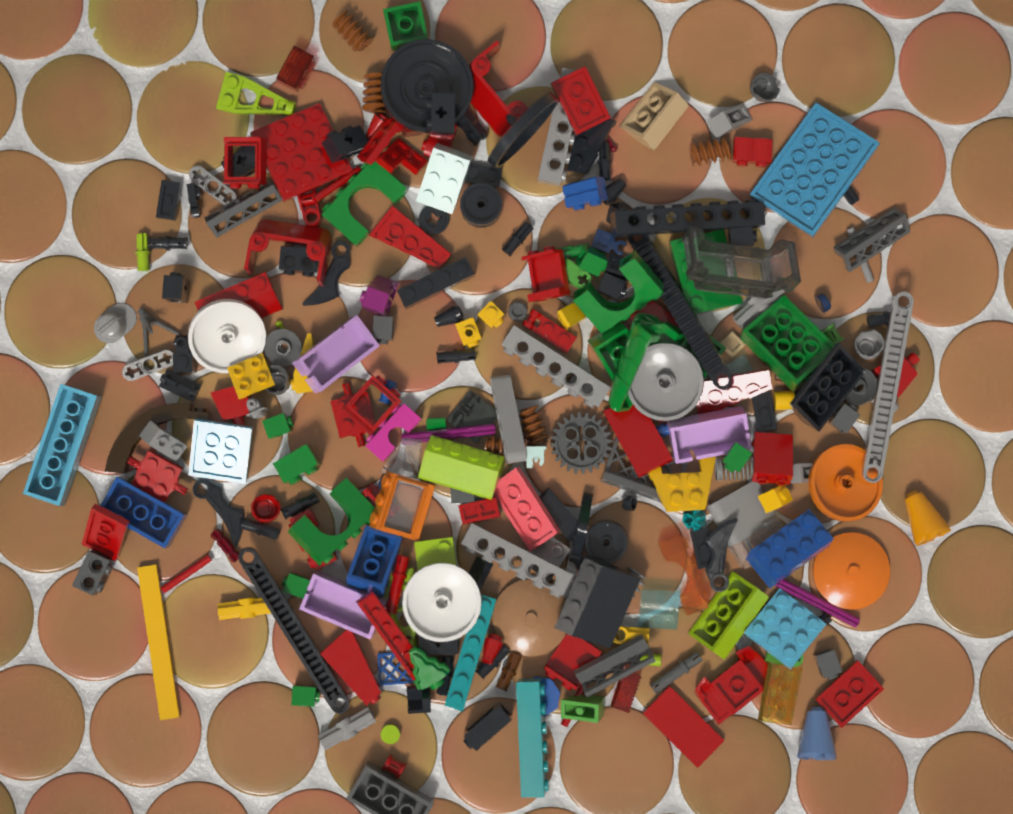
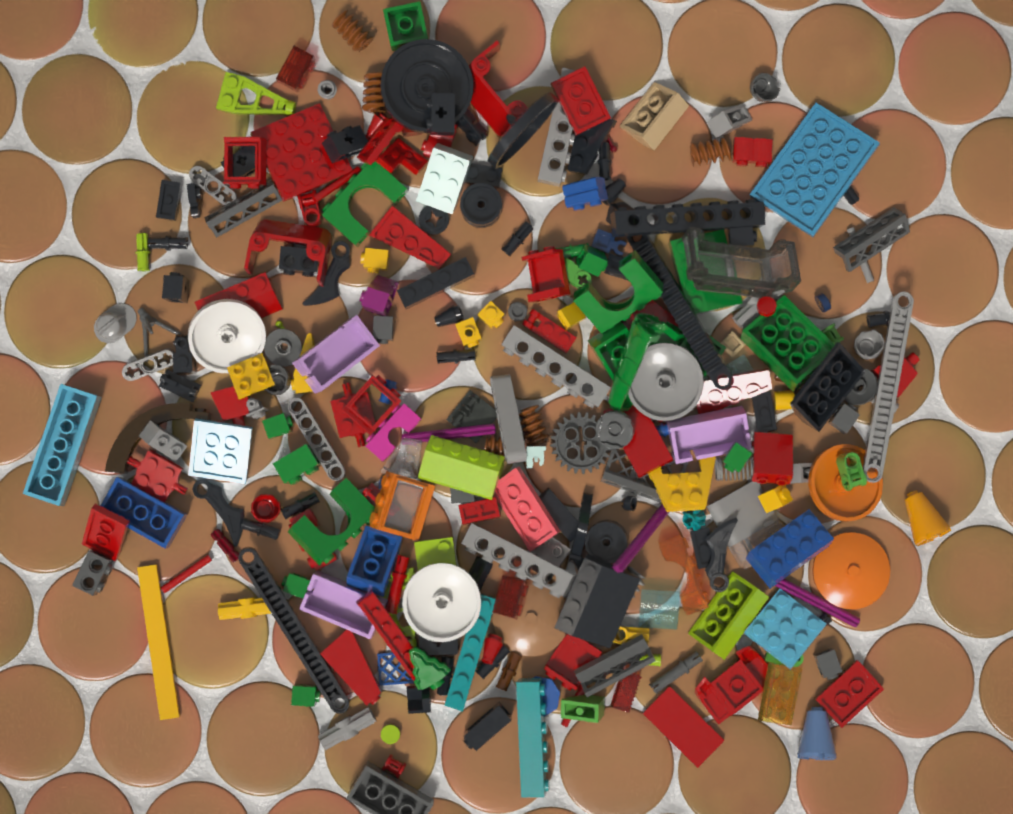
green slope [426,417,446,431] -> none
black brick [597,272,628,301] -> none
none -> light grey beam [288,398,346,481]
none -> light grey cone [318,80,337,100]
none -> yellow brick [360,248,389,273]
none -> clear red brick [492,575,529,620]
none -> dark grey tile [596,410,635,449]
none -> magenta axle [613,504,669,573]
none -> red tile [757,296,776,317]
none -> bright green piece [836,452,867,491]

